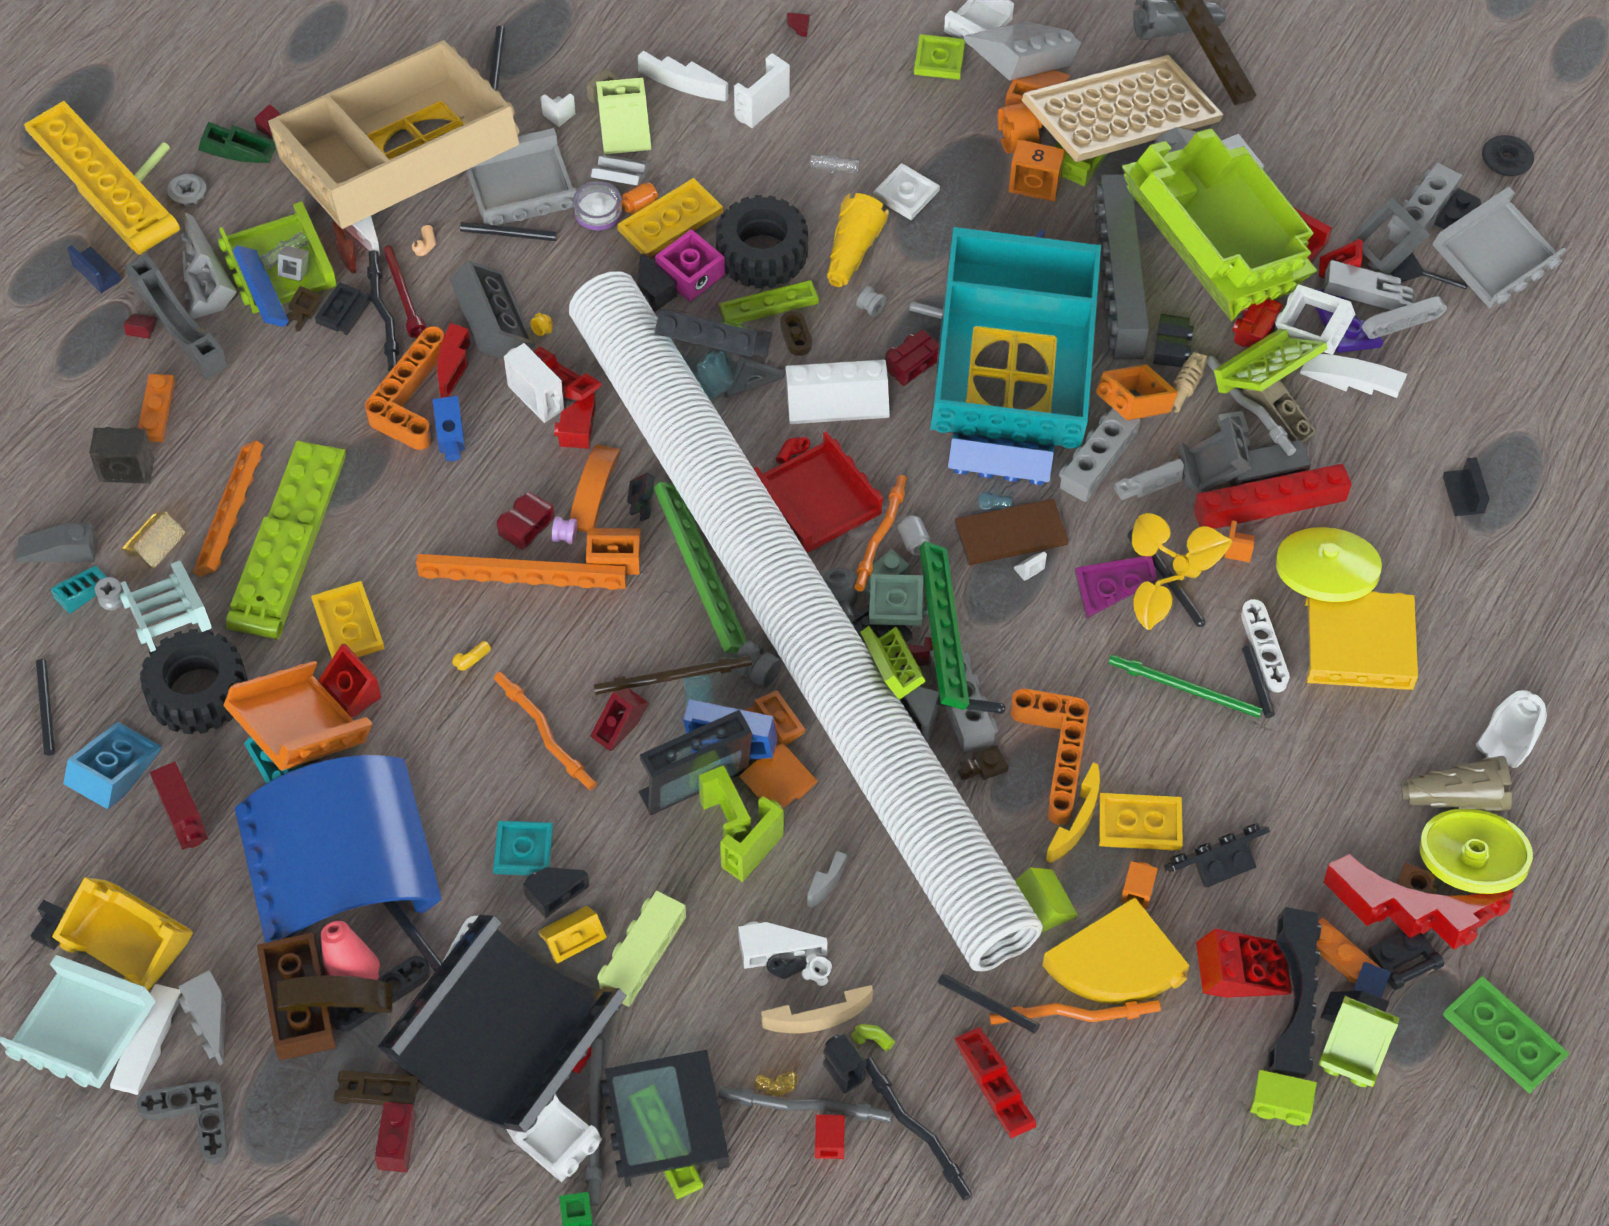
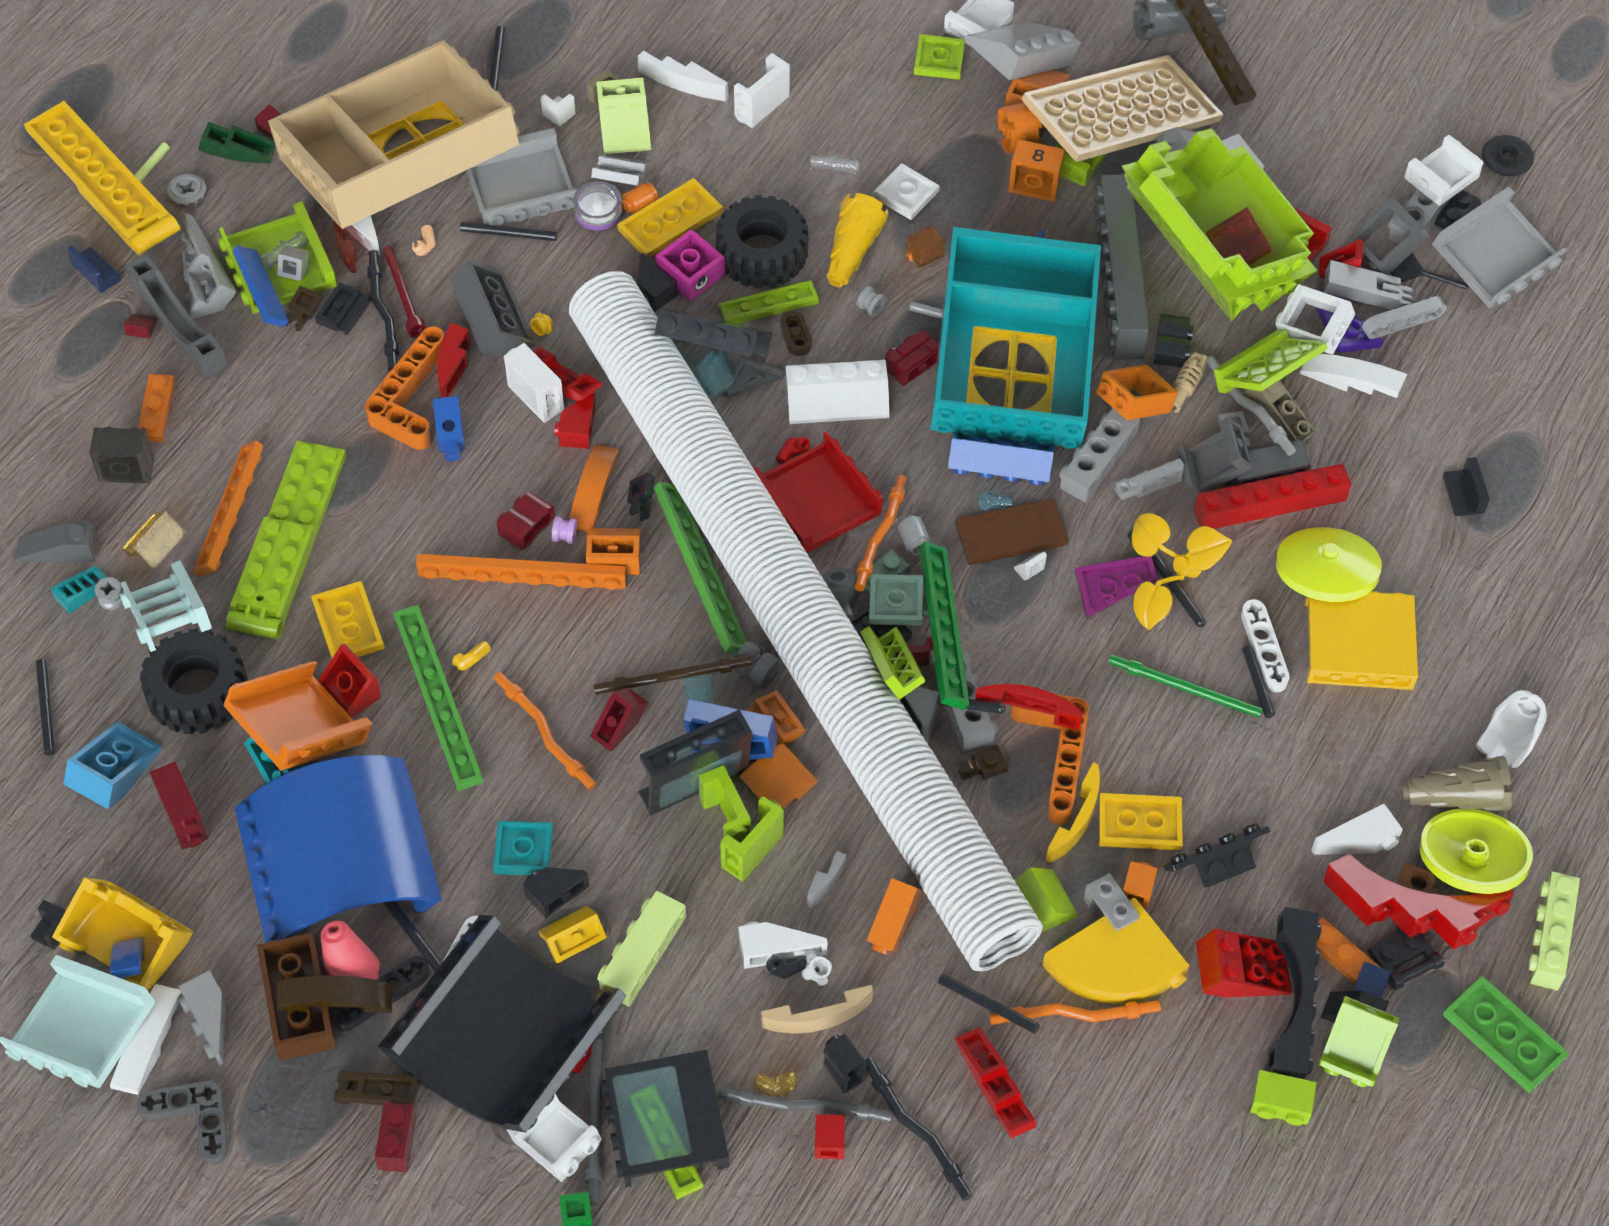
dark red tile [787,13,810,37] -> none
lime arm [851,1024,895,1052] -> none
orange panel [1224,521,1255,562] -> none
red brick [1232,299,1283,348] -> none
none -> blue slope [110,937,144,978]
none -> bright green plate [393,605,483,791]
none -> orange slope [866,878,924,955]
none -> clear orange brick [905,225,945,269]
none -> red slope [975,684,1083,731]
none -> light grey bracket [1083,873,1139,931]
none -> clear red slope [1205,207,1273,265]
none -> white slope [1311,804,1403,855]
none -> white panel [1404,135,1483,206]
none -> yellowish green brick [1528,871,1580,991]

